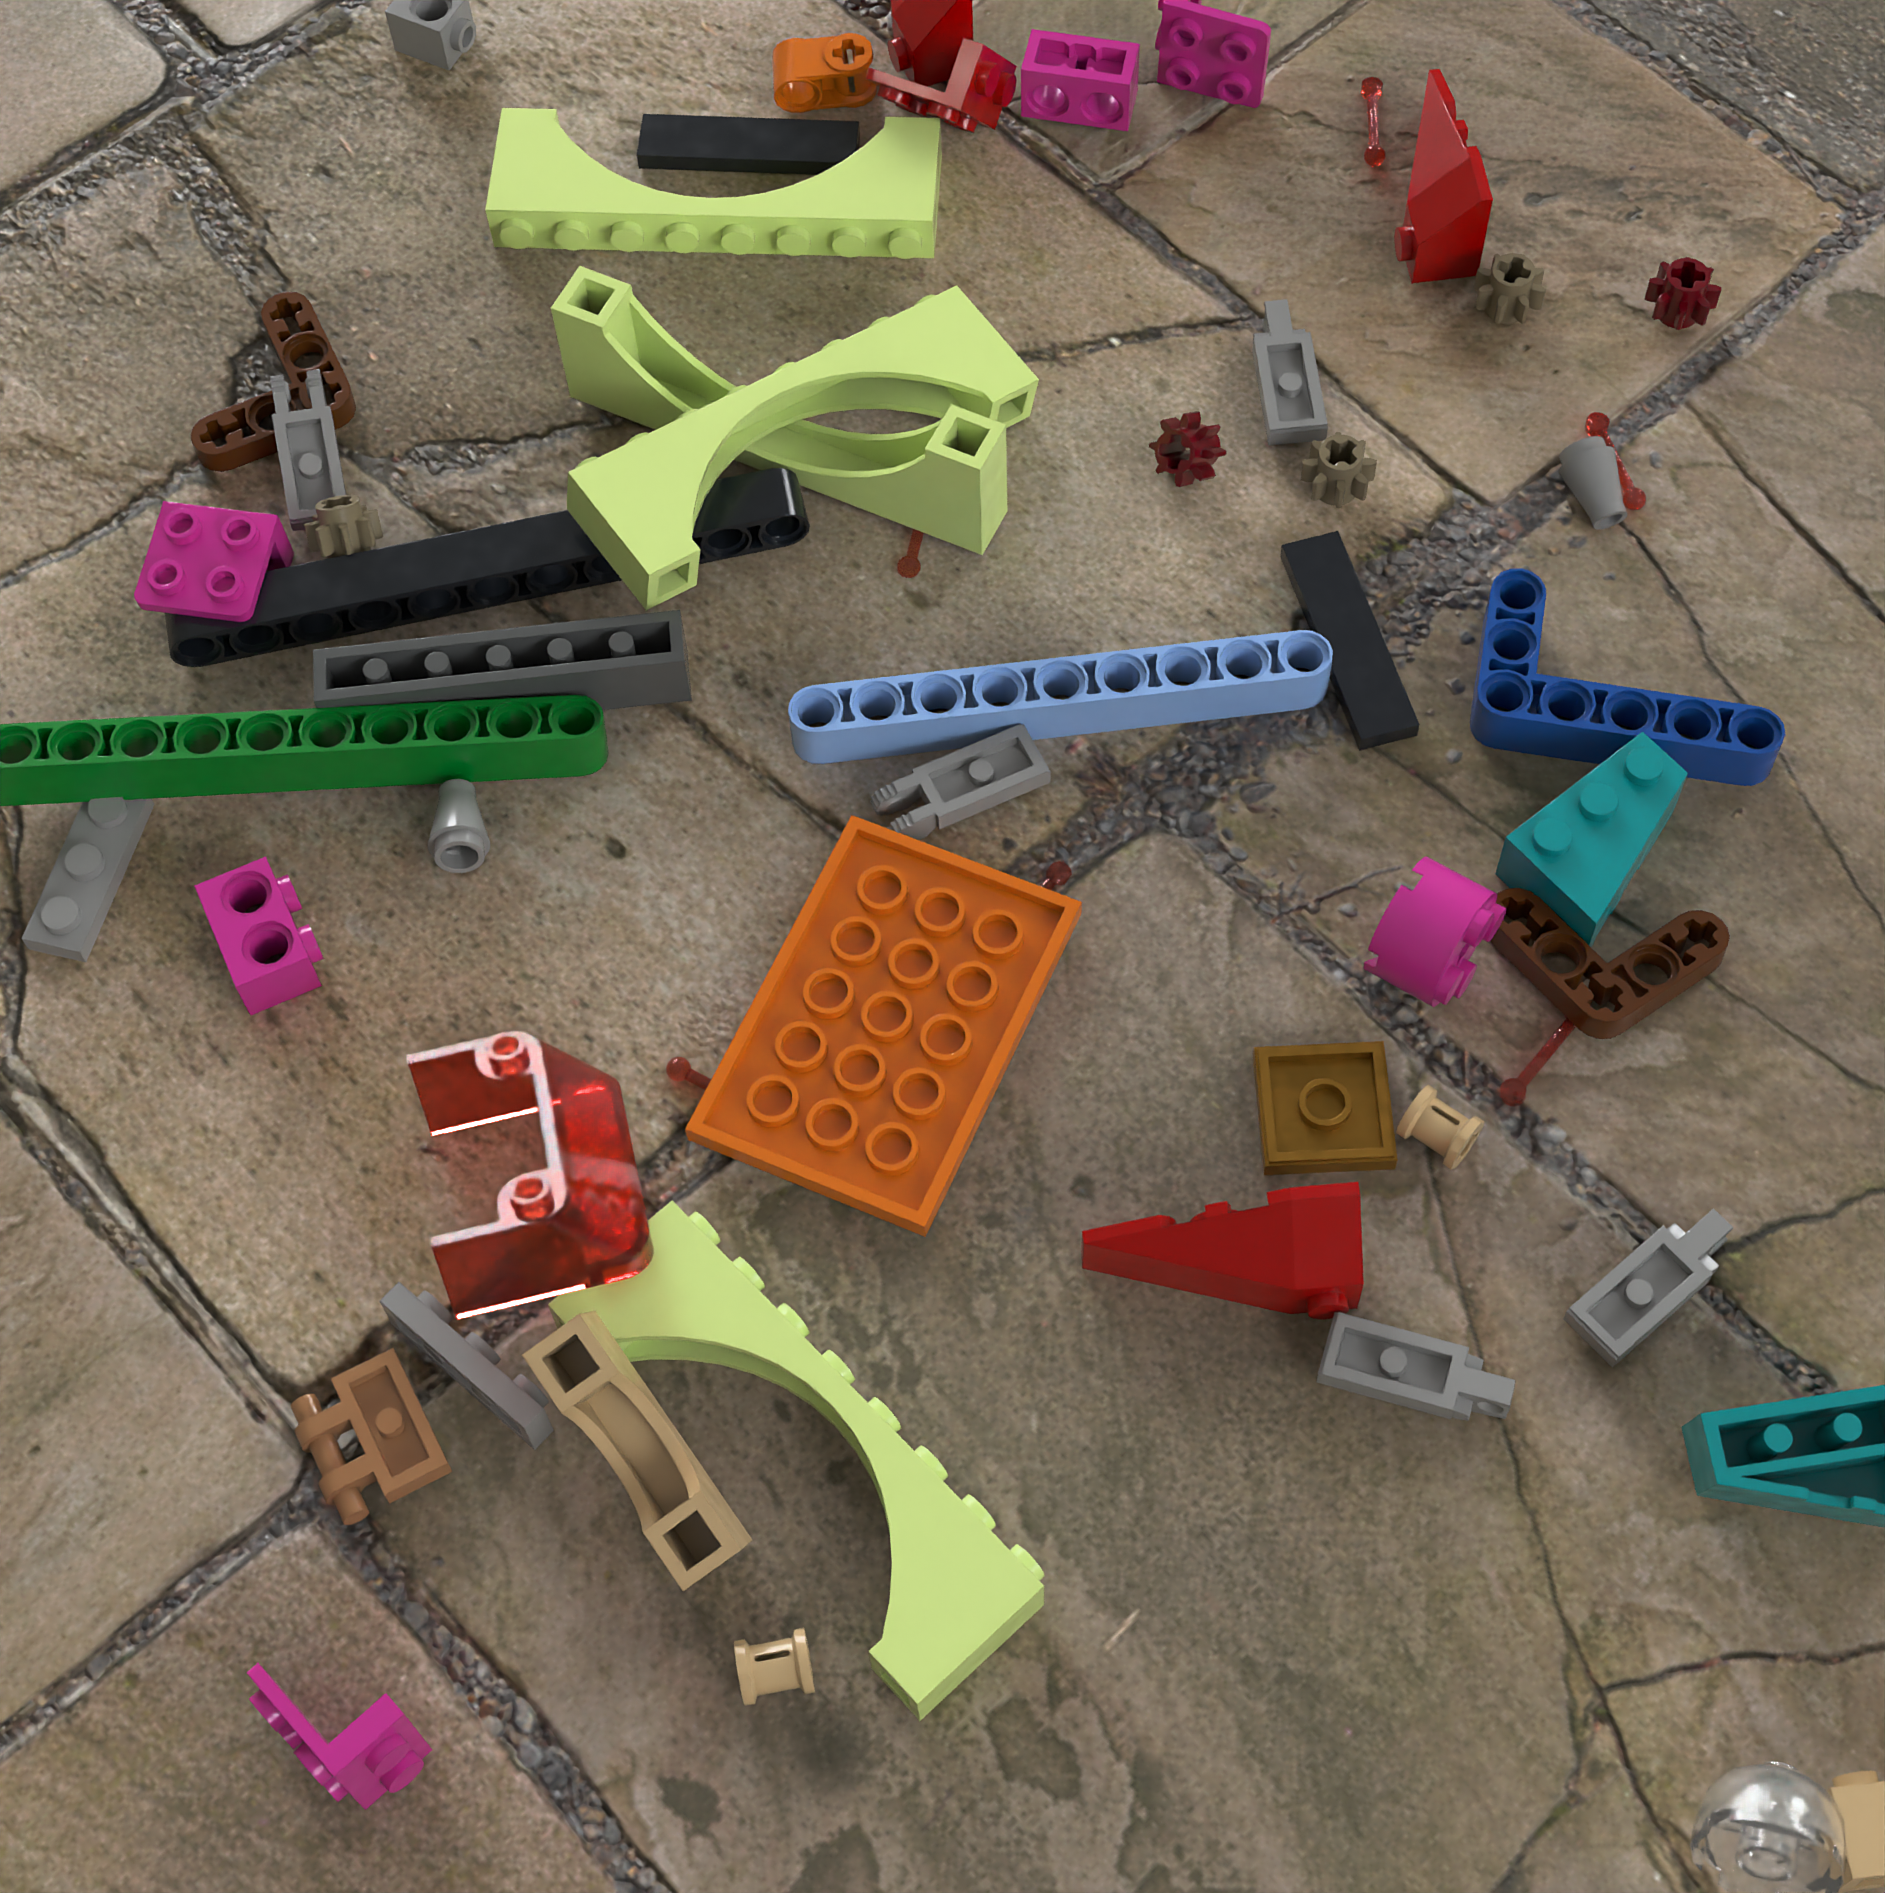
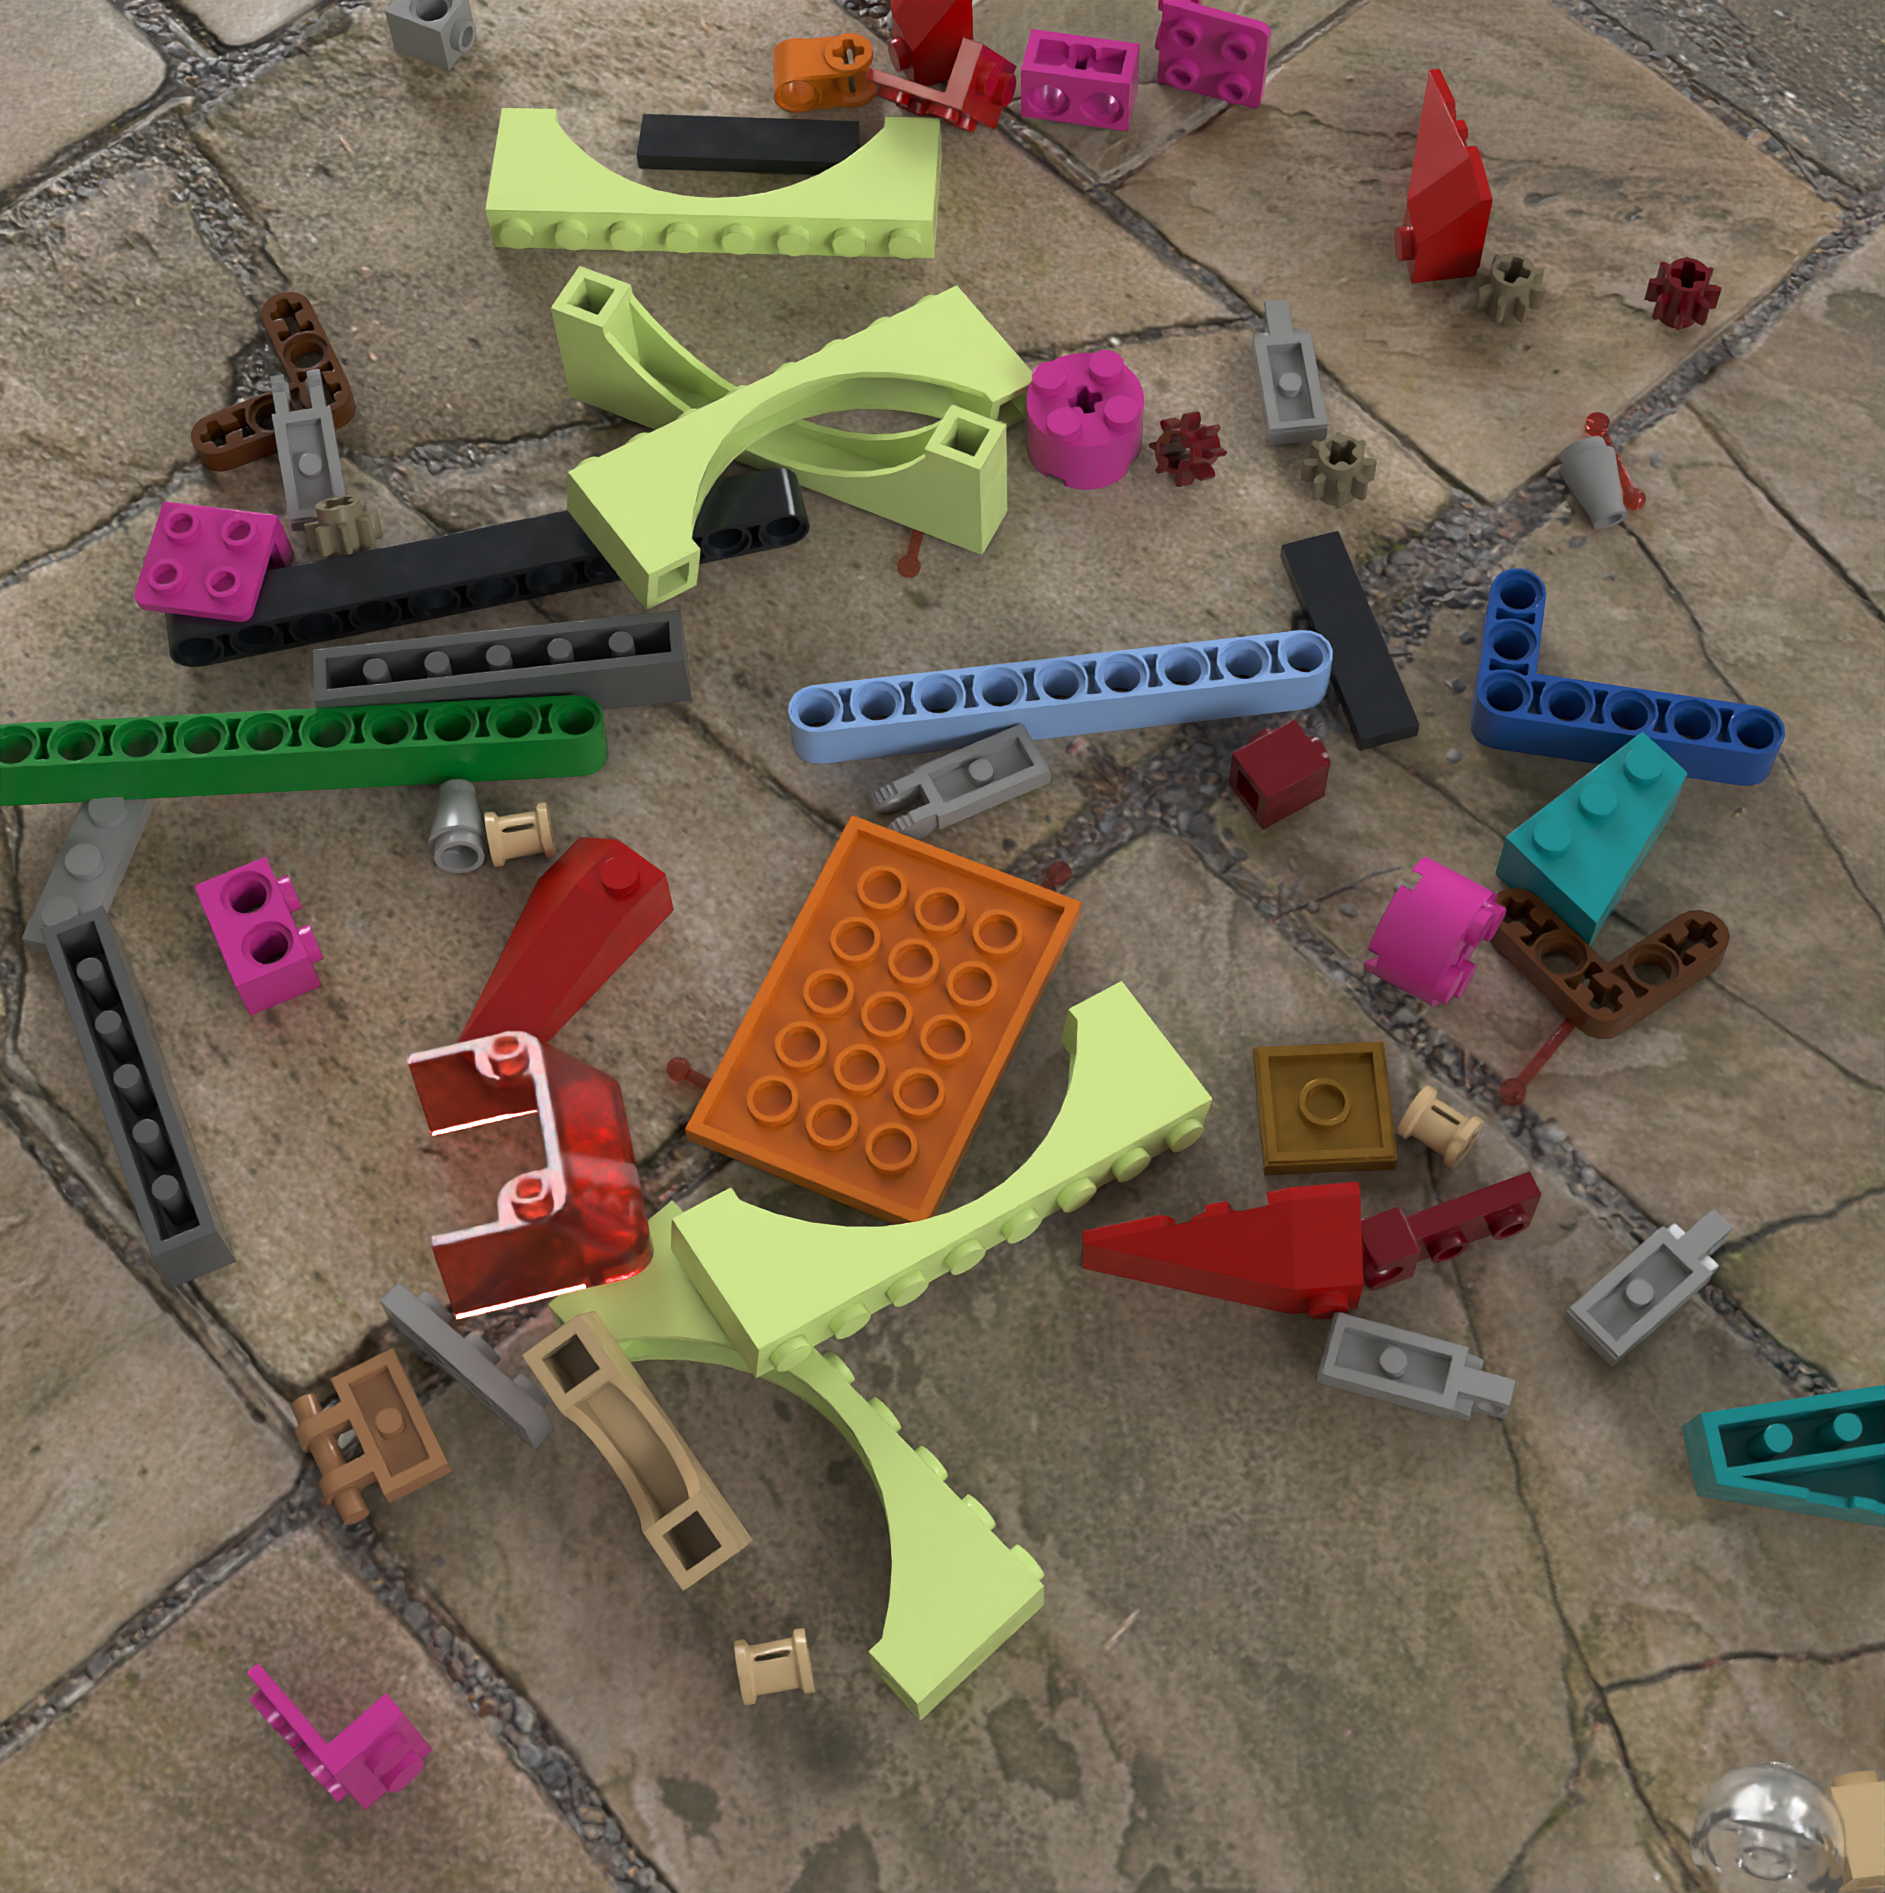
clear red hinge [1360,77,1386,167] -> none
none -> dark grey brick [41,906,236,1287]
none -> red wedge [455,837,674,1088]
none -> tan bush [484,802,557,868]
none -> yellowish green arch [671,981,1212,1378]
none -> dark pink brick [1026,350,1144,490]
none -> dark red brick [1229,719,1331,830]
none -> dark red plate [1361,1171,1542,1291]

